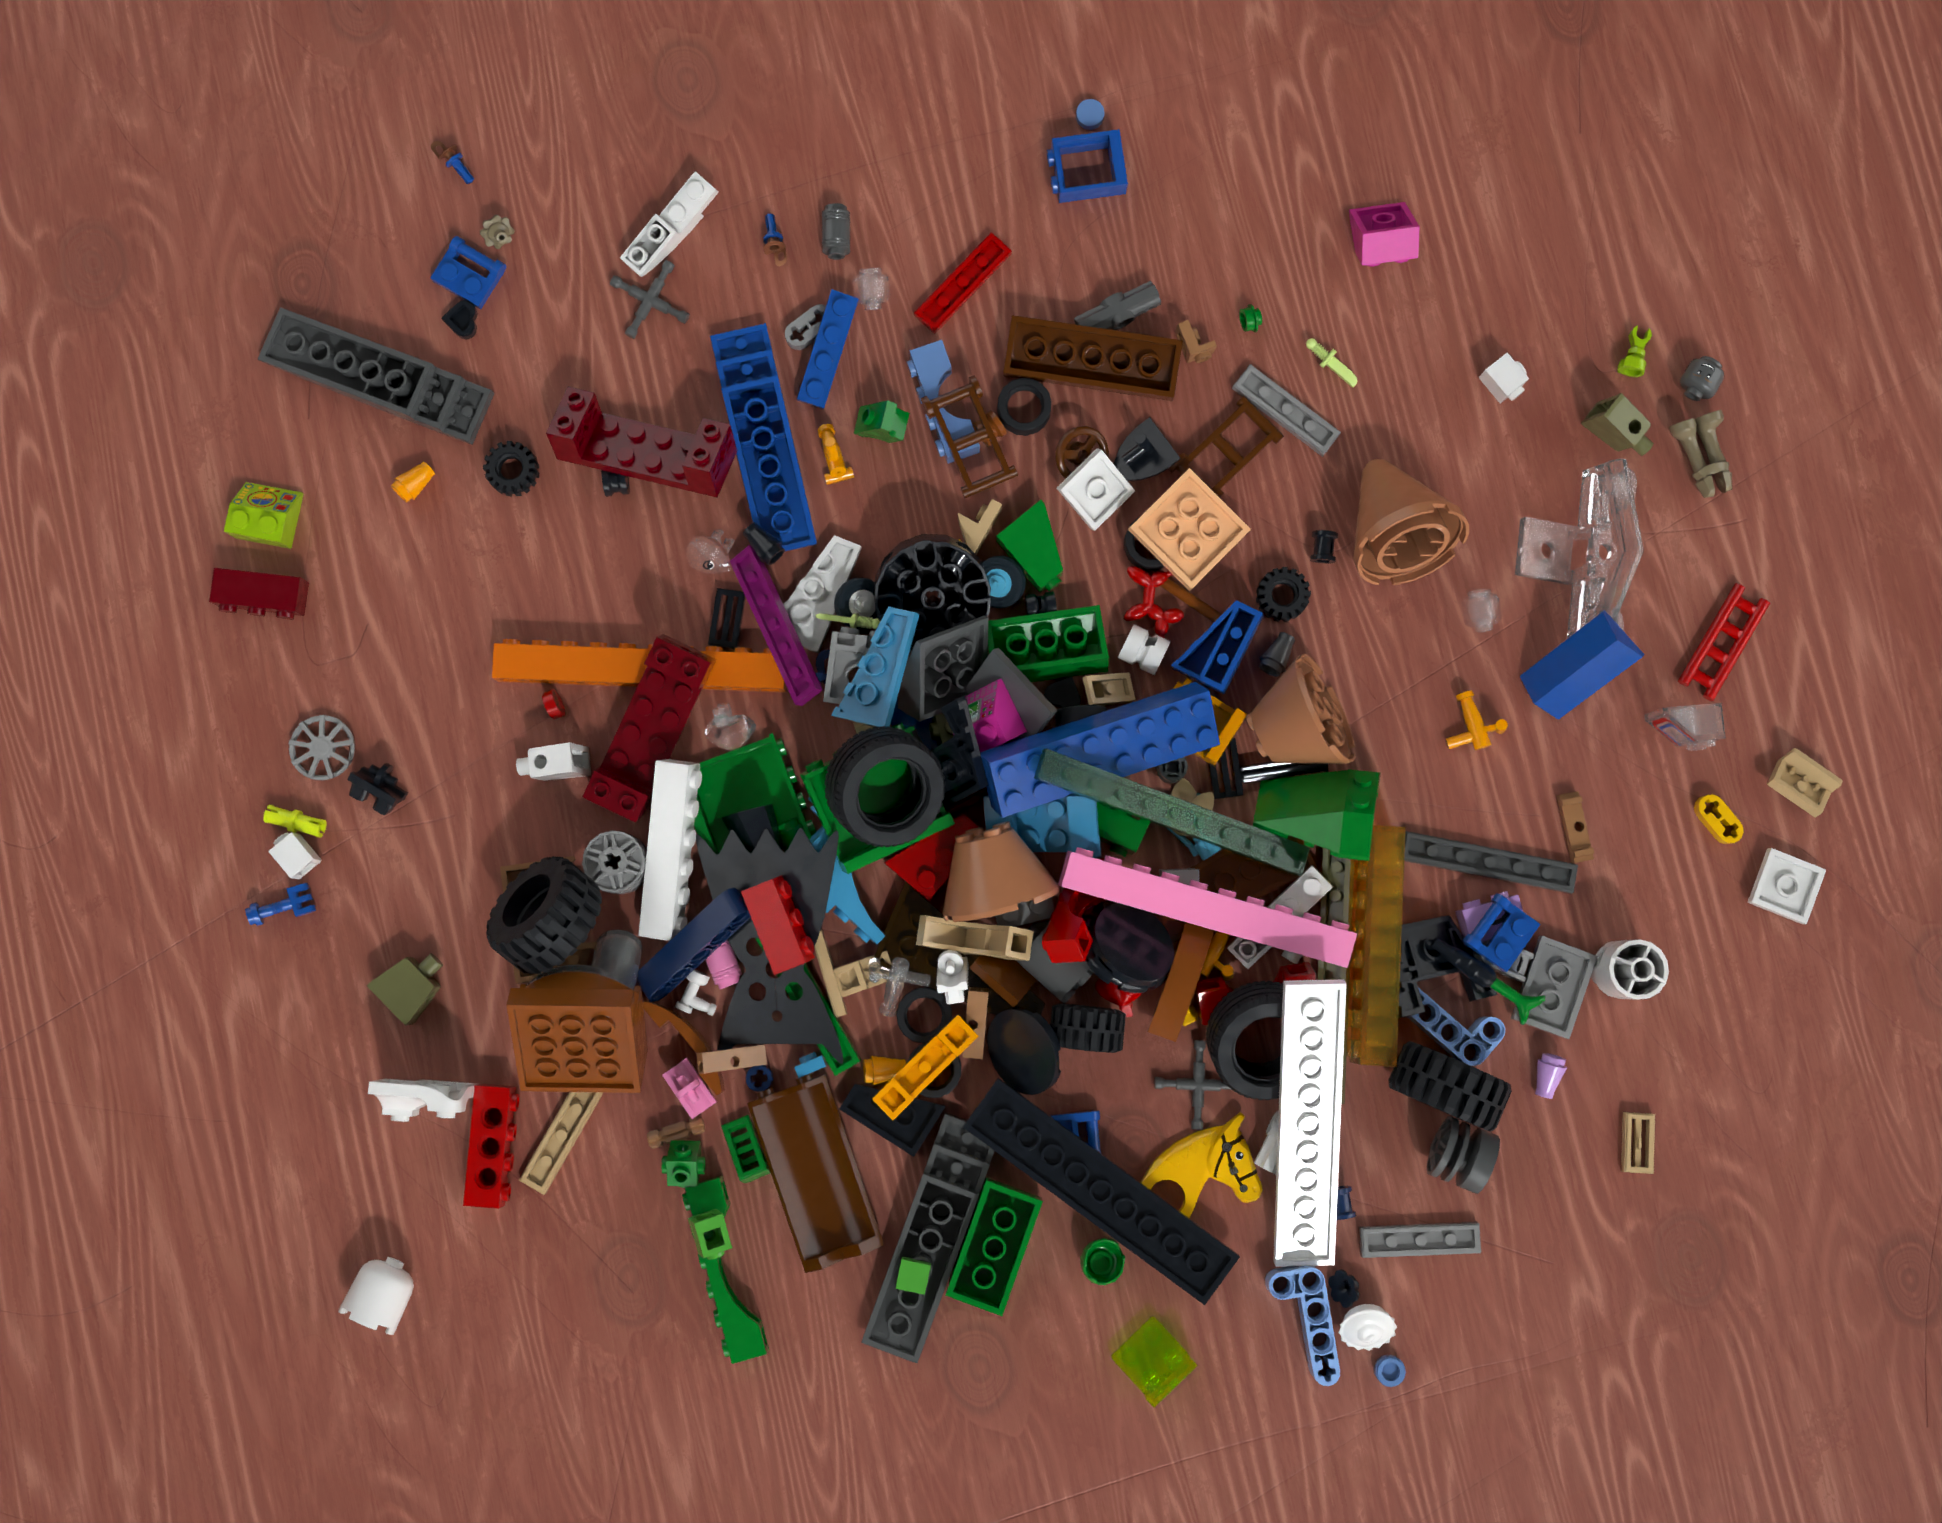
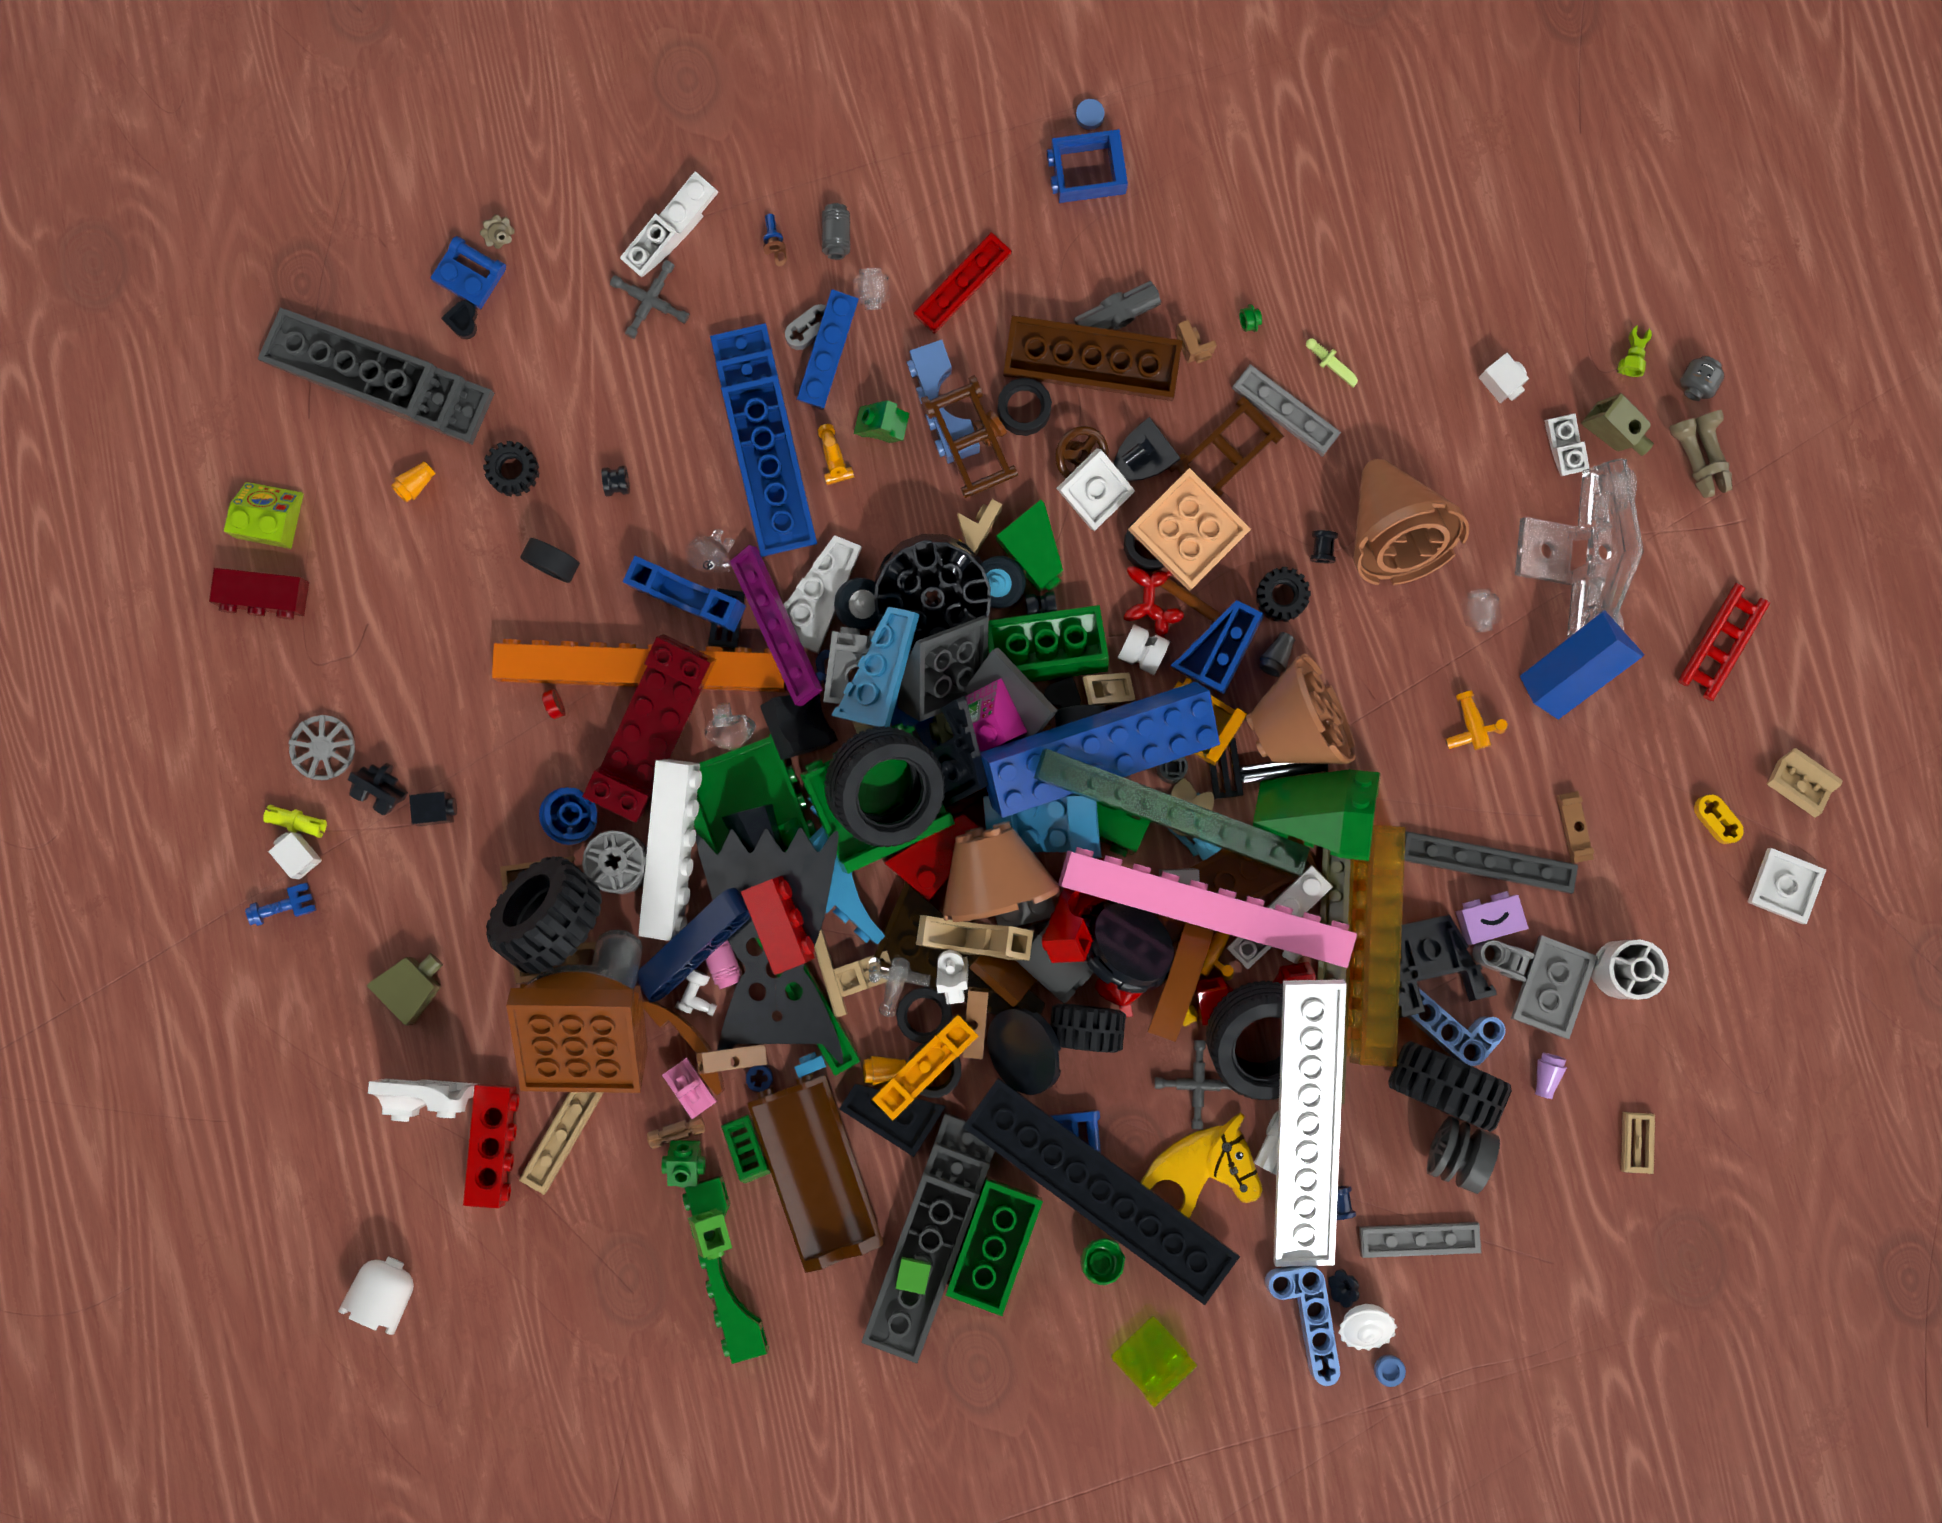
piece [431,141,474,184] -> none
white torso [516,742,591,781] -> none
dark red plate [546,386,737,498] -> none
black cone [743,522,785,566] -> none
yellowish green piece [816,613,880,630] -> none
dark pink slope [1349,202,1420,267] -> none
black piece [1430,937,1546,1025] -> none
blue plate [1462,893,1541,972] -> none
clear slope [1644,703,1726,751] -> none
none -> black brick [409,791,457,826]
none -> black tyre [520,538,580,583]
none -> blue cone [539,787,597,845]
none -> blue arch [623,555,746,632]
none -> black brick [760,693,838,760]
none -> white slope [1544,413,1590,476]

